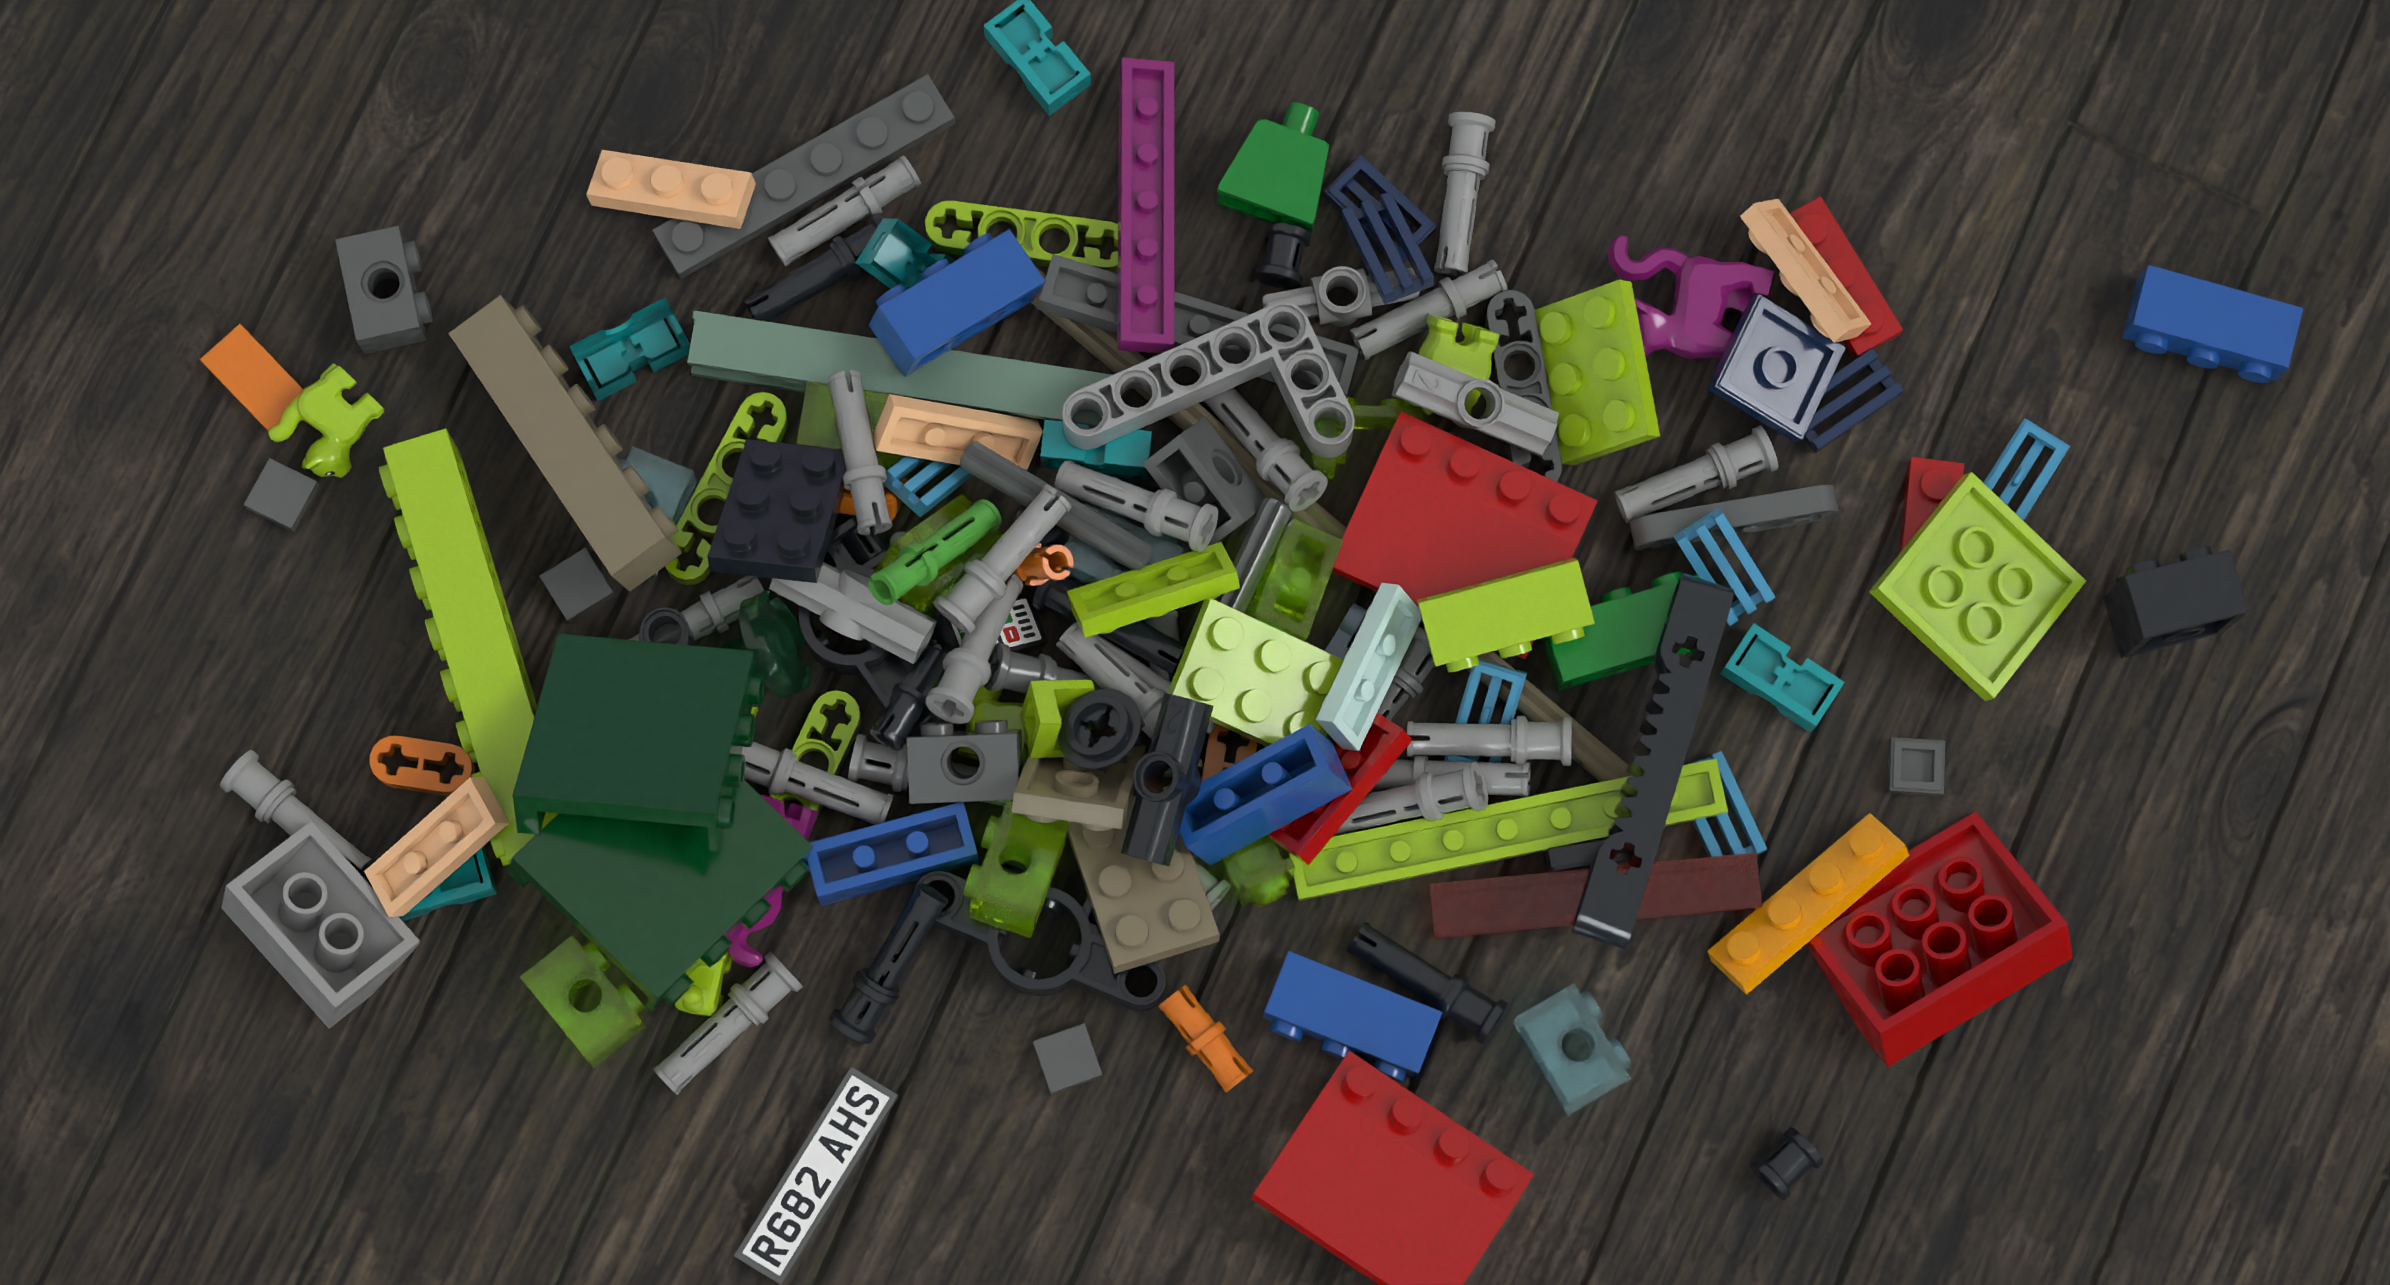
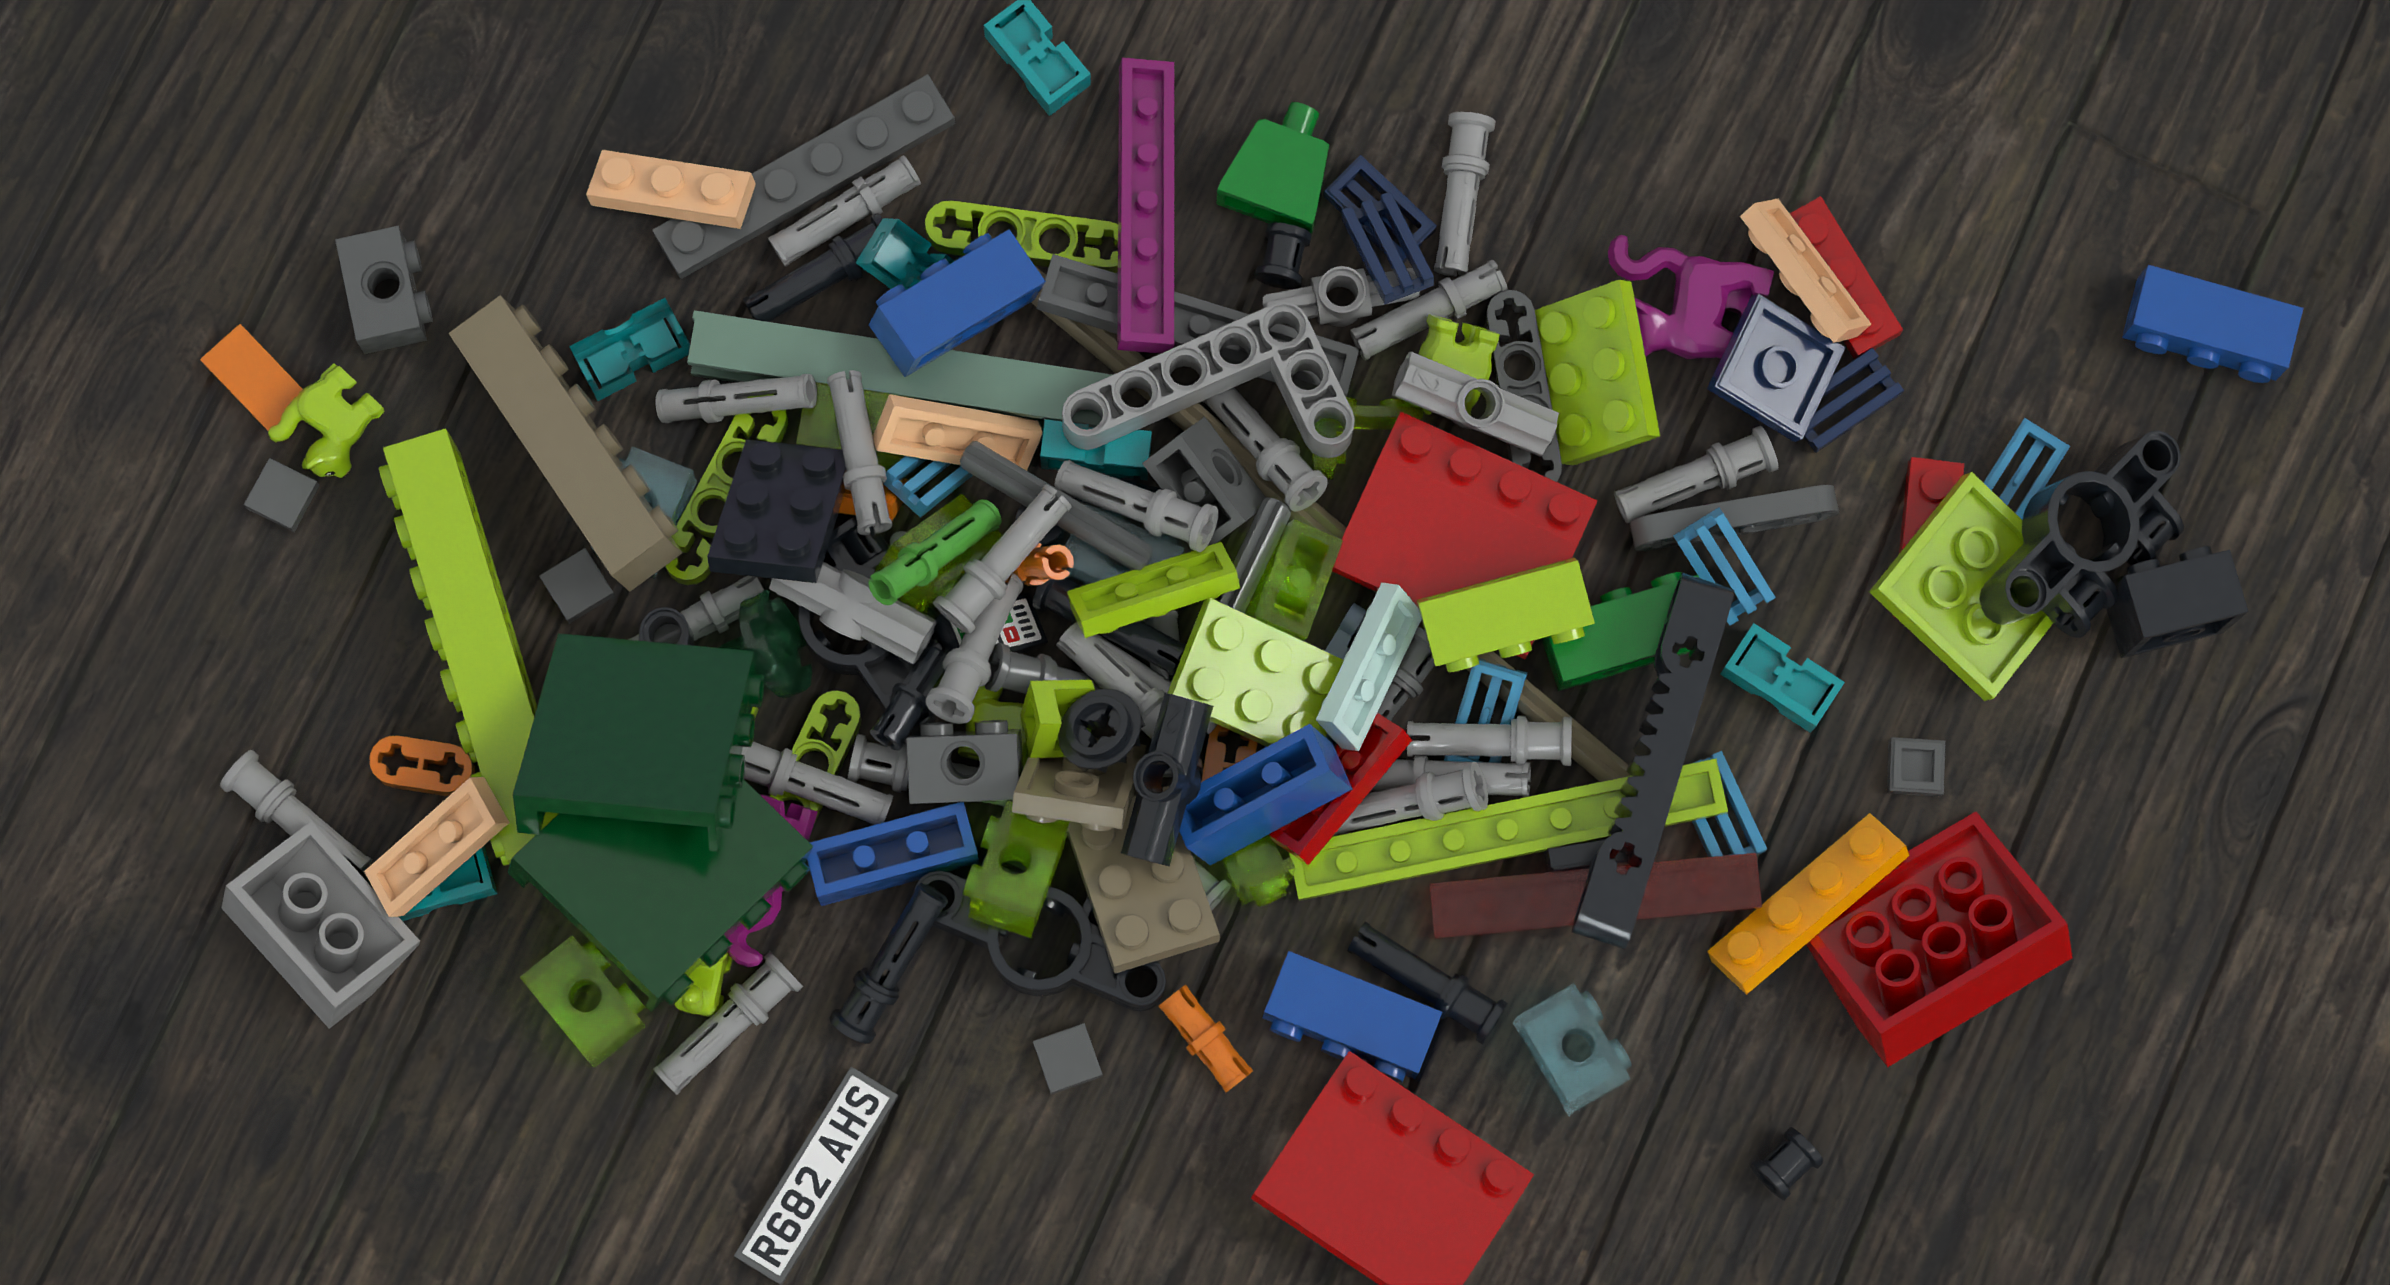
none -> light grey pin [655,374,817,423]
none -> black piece [1979,430,2184,638]

